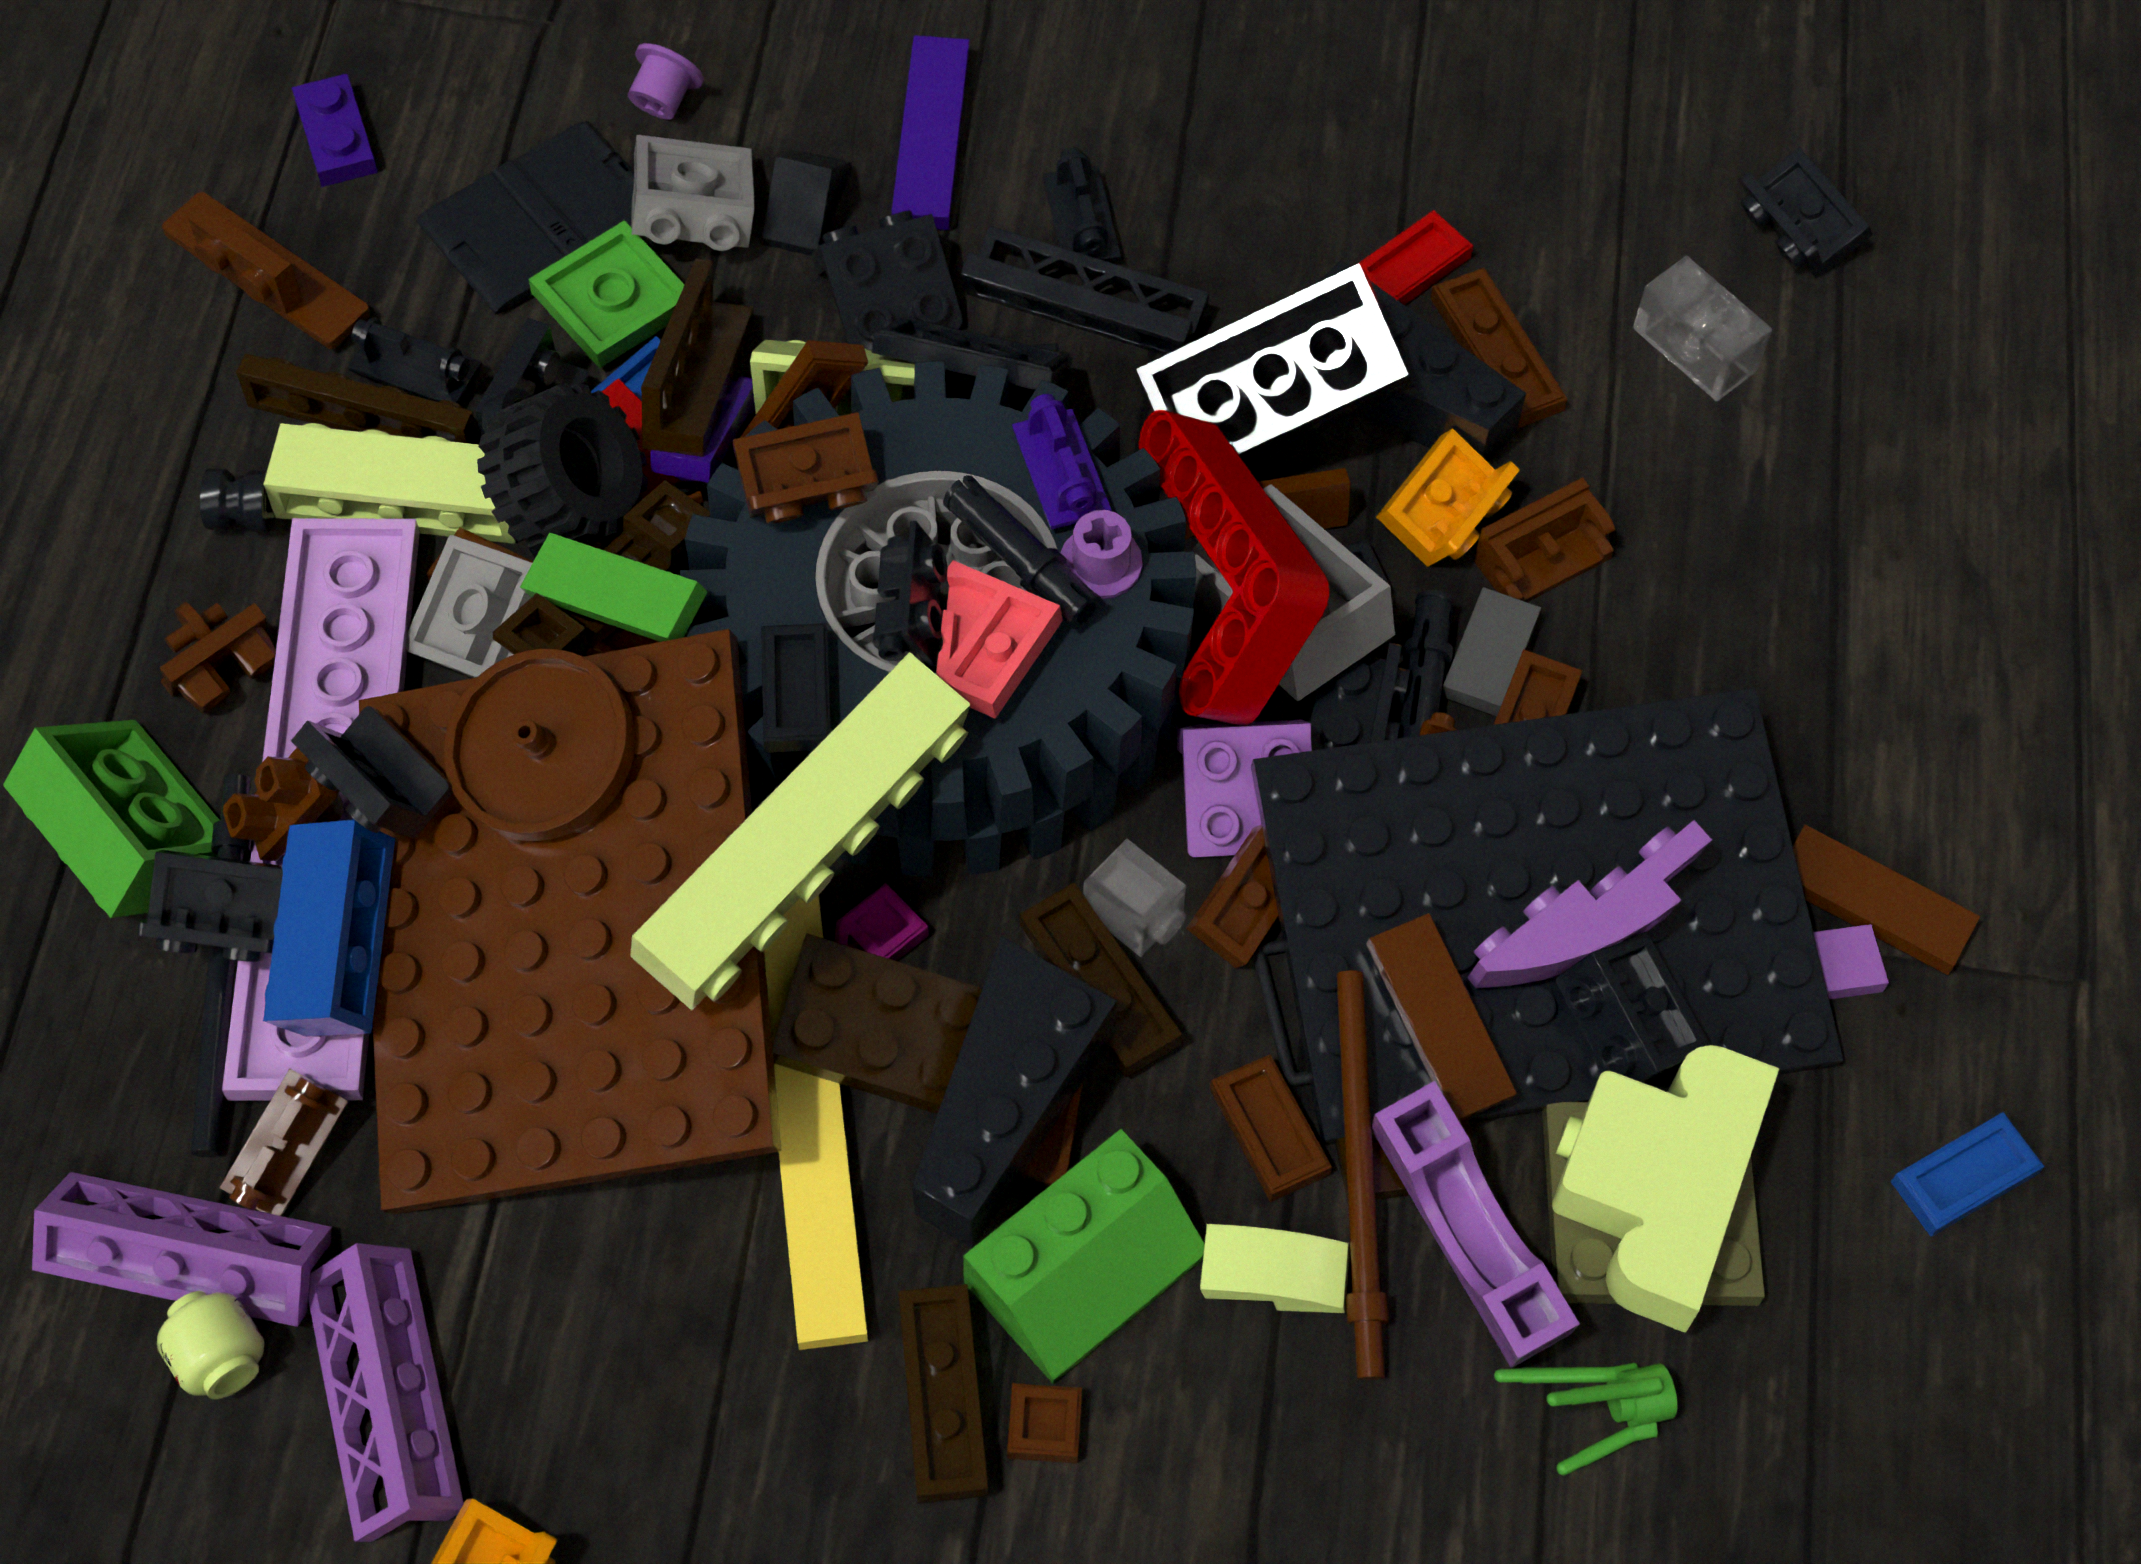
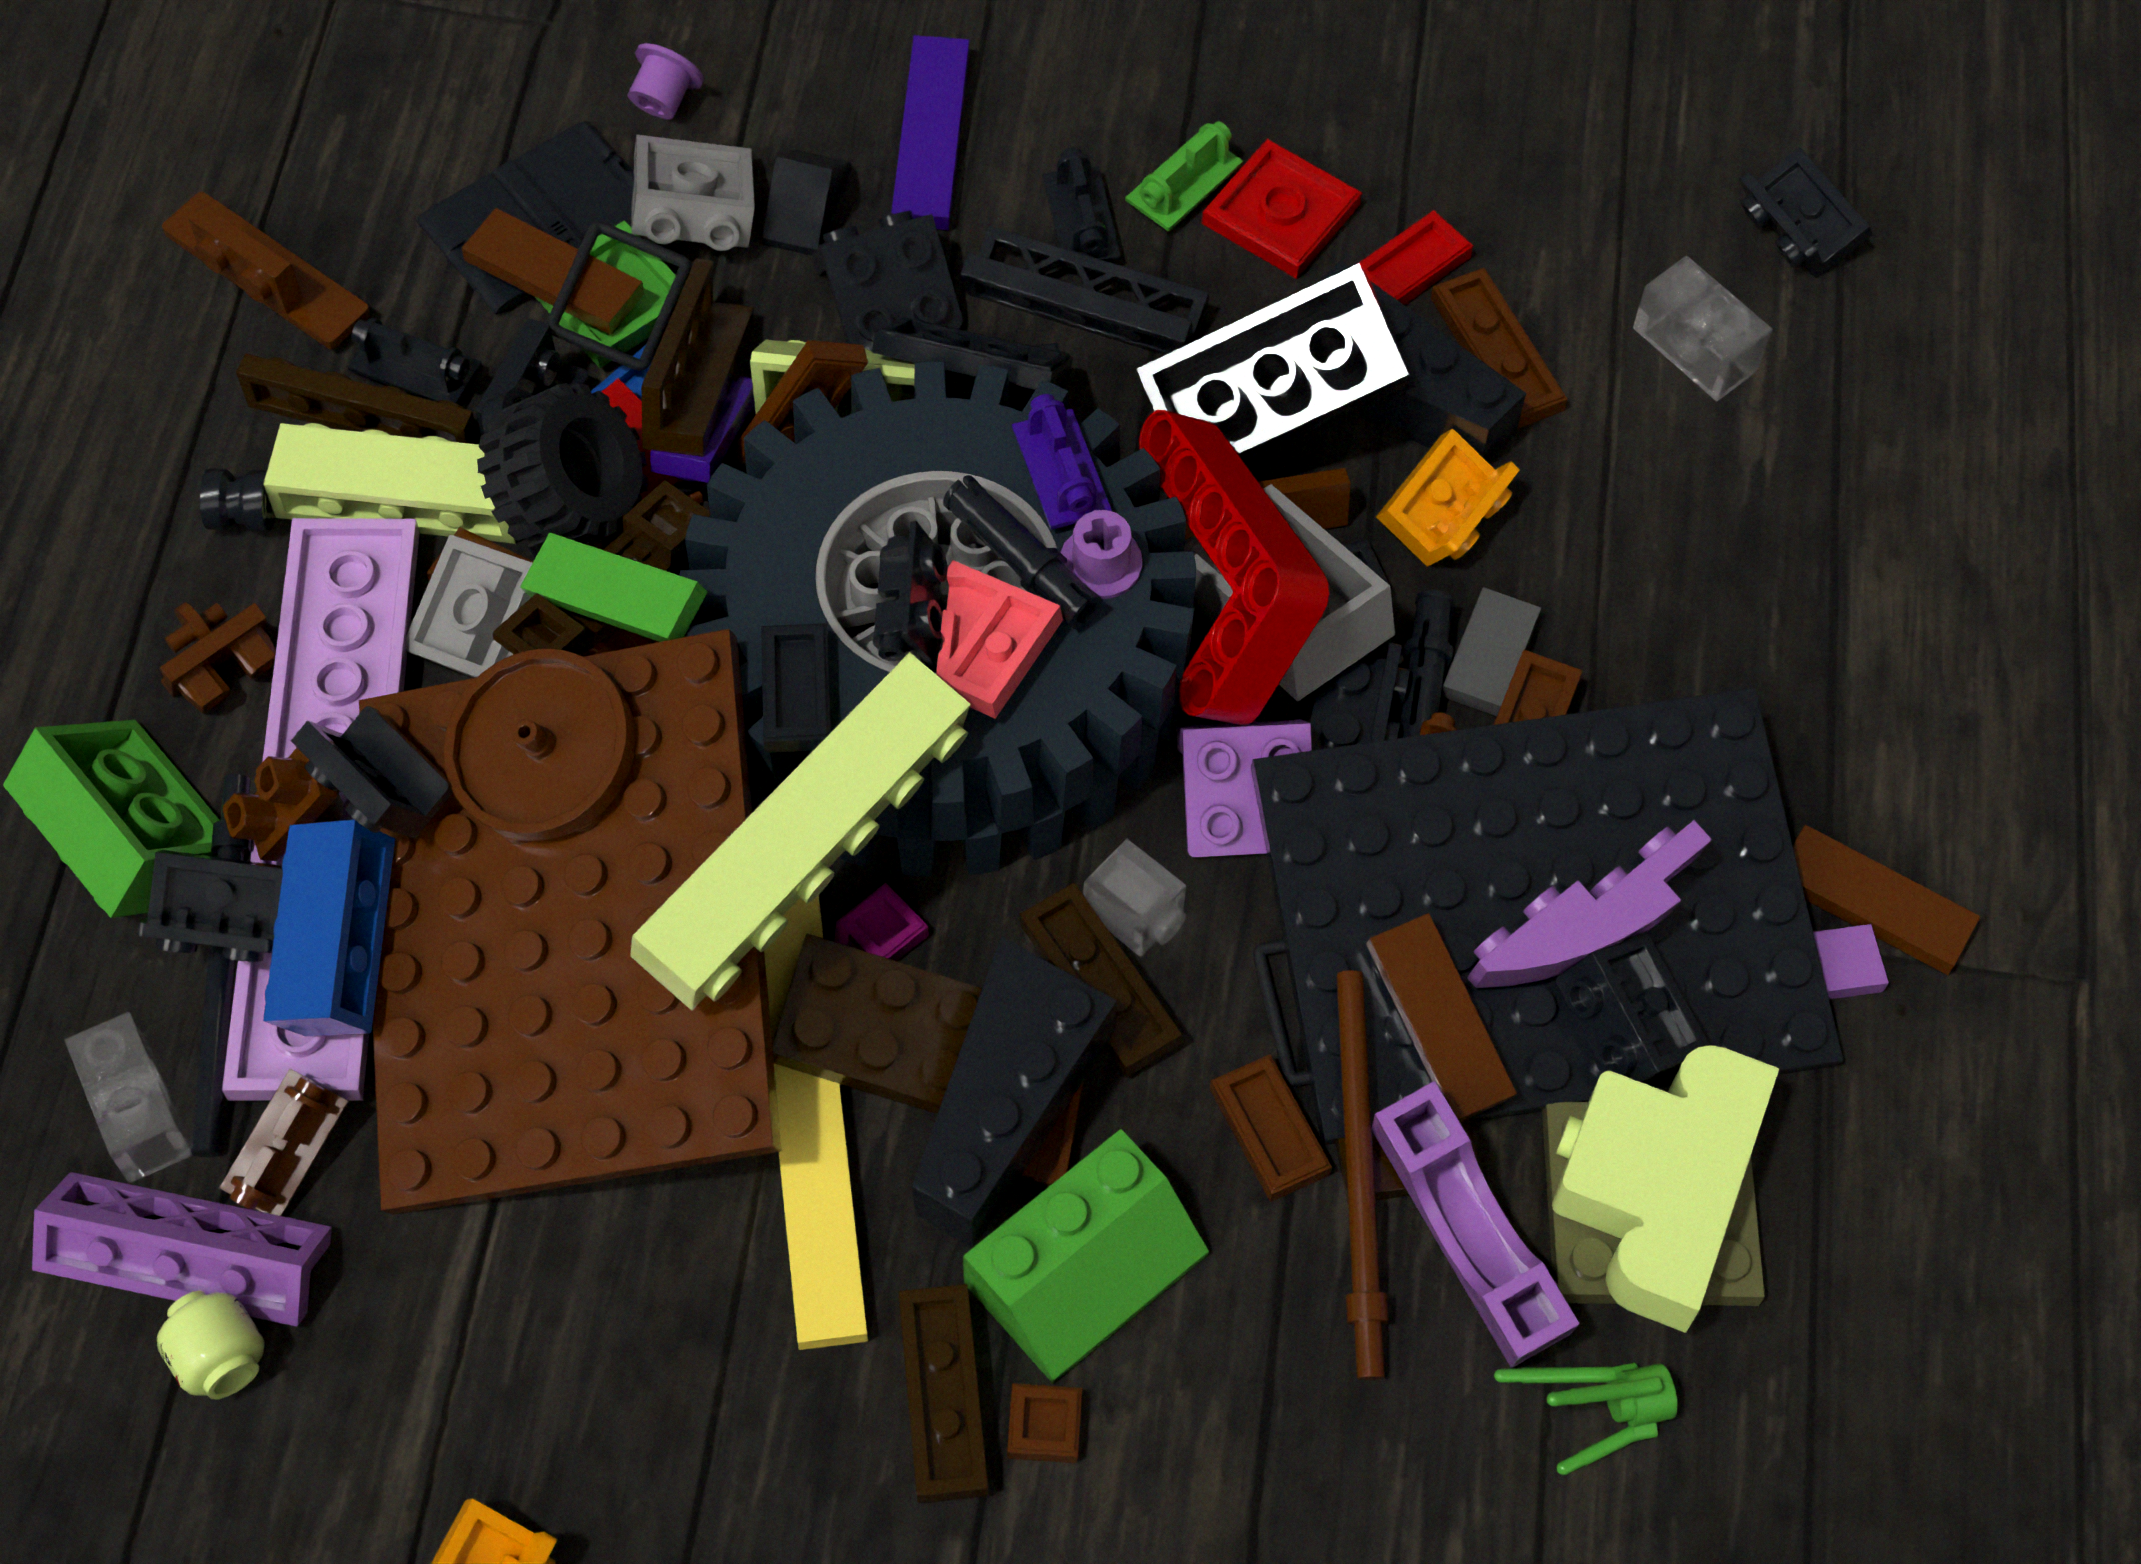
dark purple plate [291,73,378,187] -> none
medium lavender fence [308,1243,464,1542] -> none
reddish brown bracket [732,412,879,524] -> none
reddish brown plate [1186,825,1278,968] -> none
yellowish green slope [1200,1224,1350,1313] -> none
reddish brown hinge [1474,477,1615,602] -> none
blue tile [1891,1112,2045,1237] -> none
none -> clear brick [64,1012,193,1183]
none -> reddish brown tile [462,208,644,335]
none -> black piece [546,221,691,371]
none -> bright green hinge [1125,121,1243,232]
none -> red tile [1202,139,1362,279]

